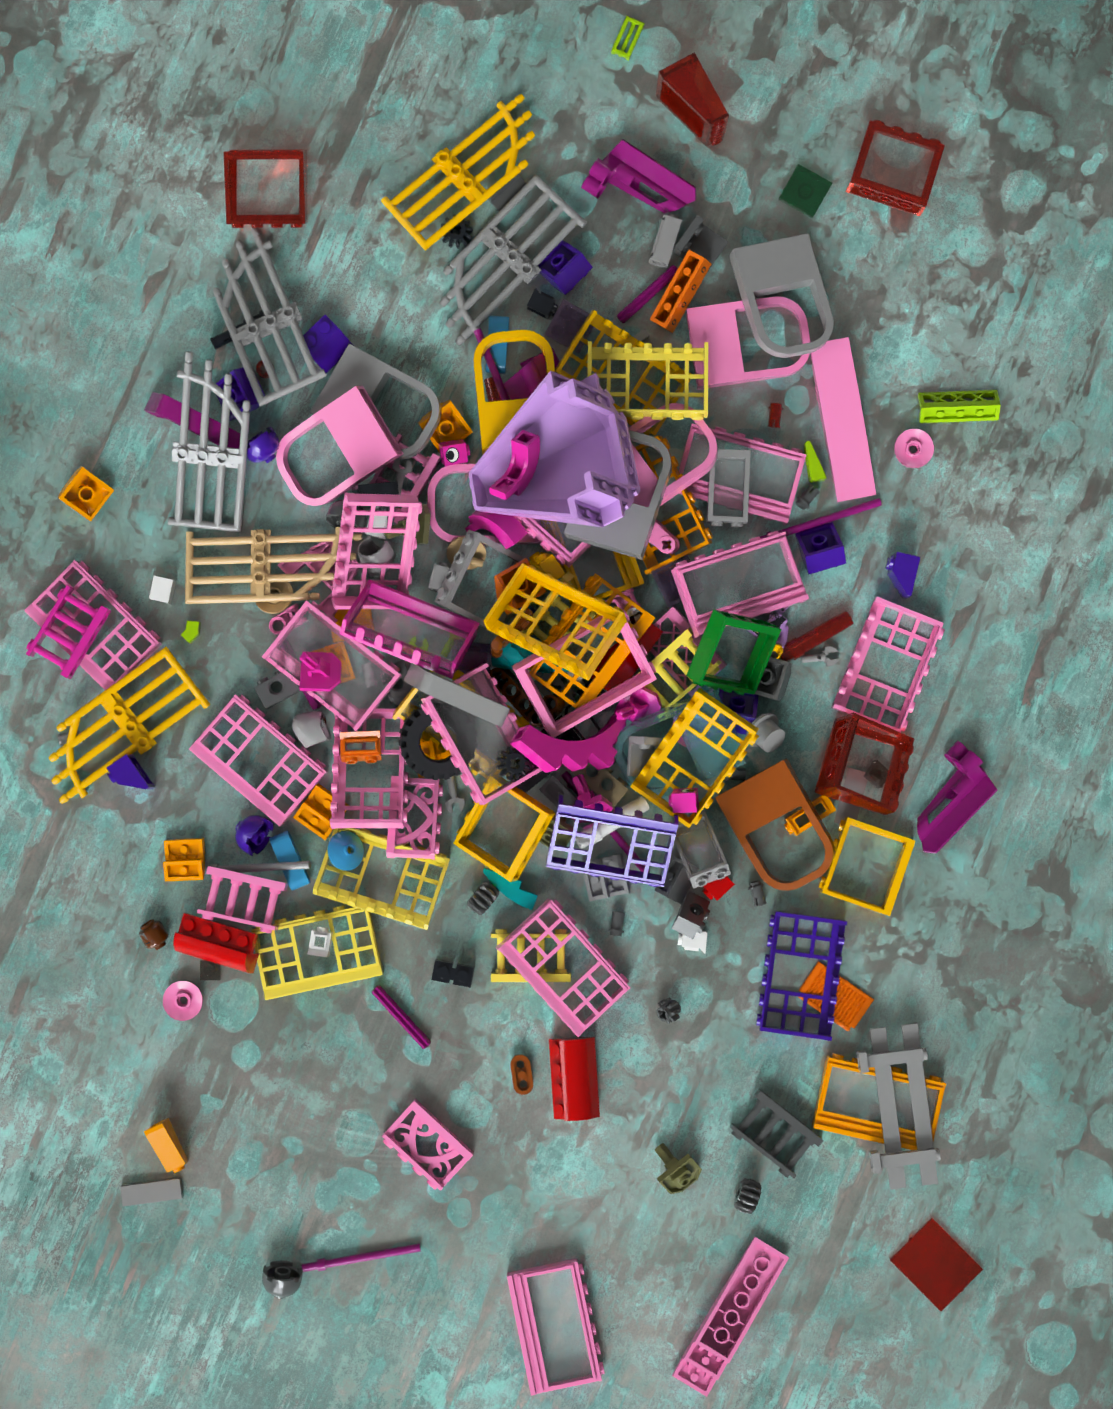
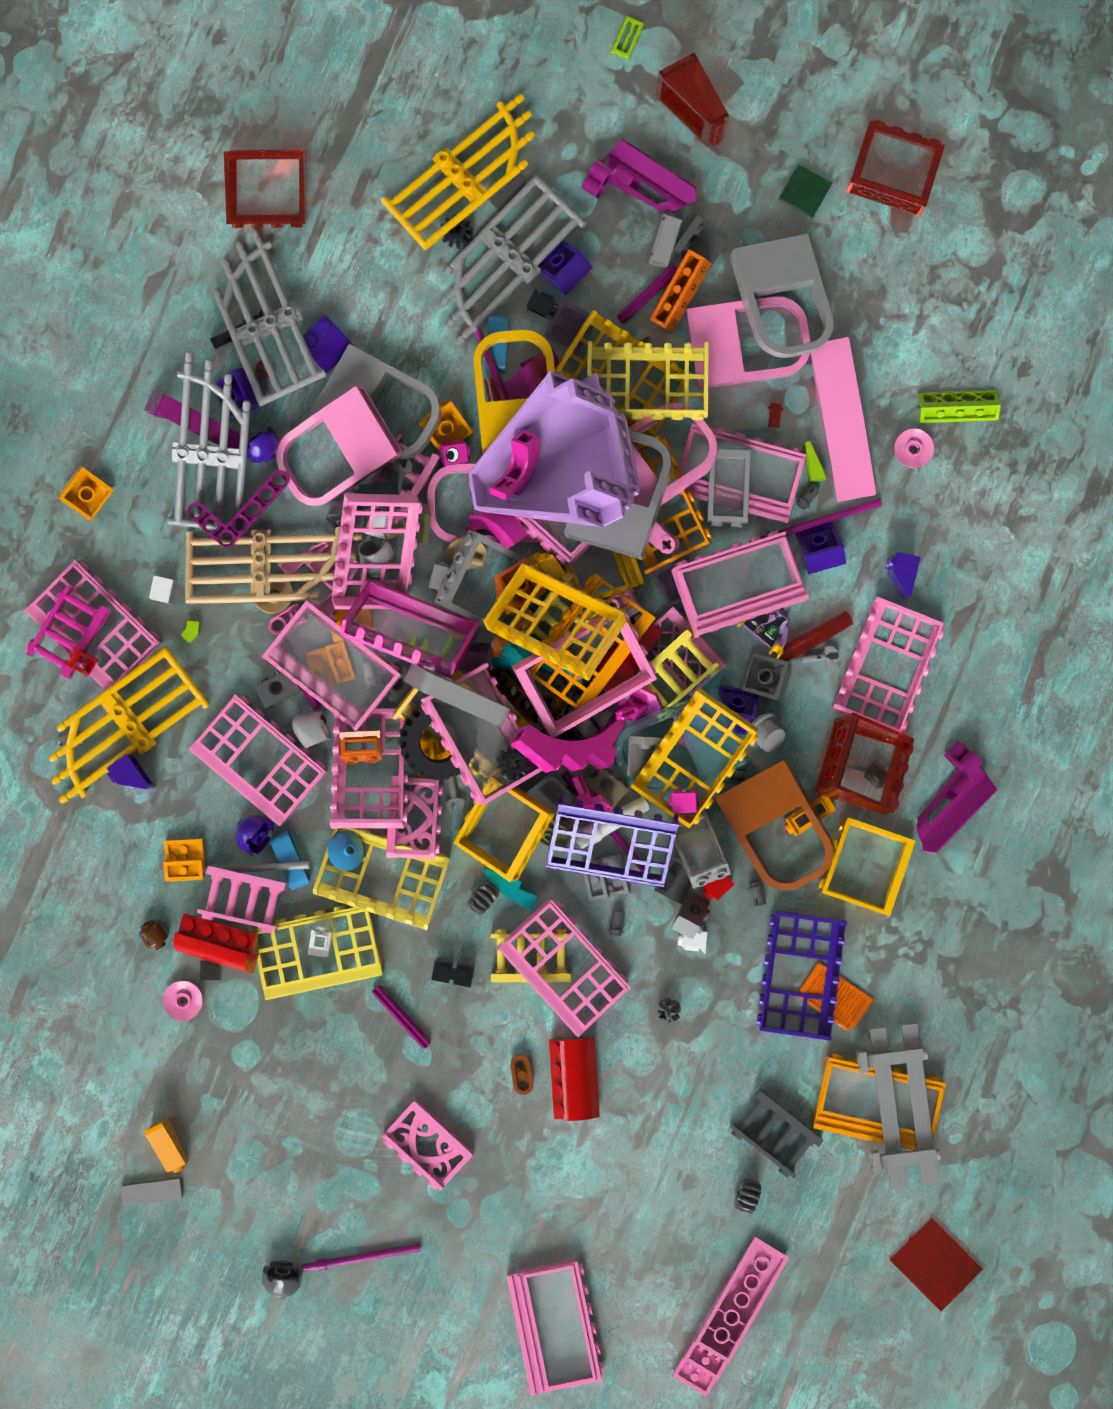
light orange slope [293,783,350,840] -> none
dark pink piece [299,652,342,691] -> none
olive piece [655,1143,702,1194] -> none
green window [686,609,782,695] -> none
none -> red tile [64,647,99,676]
none -> magenta beam [187,470,290,548]

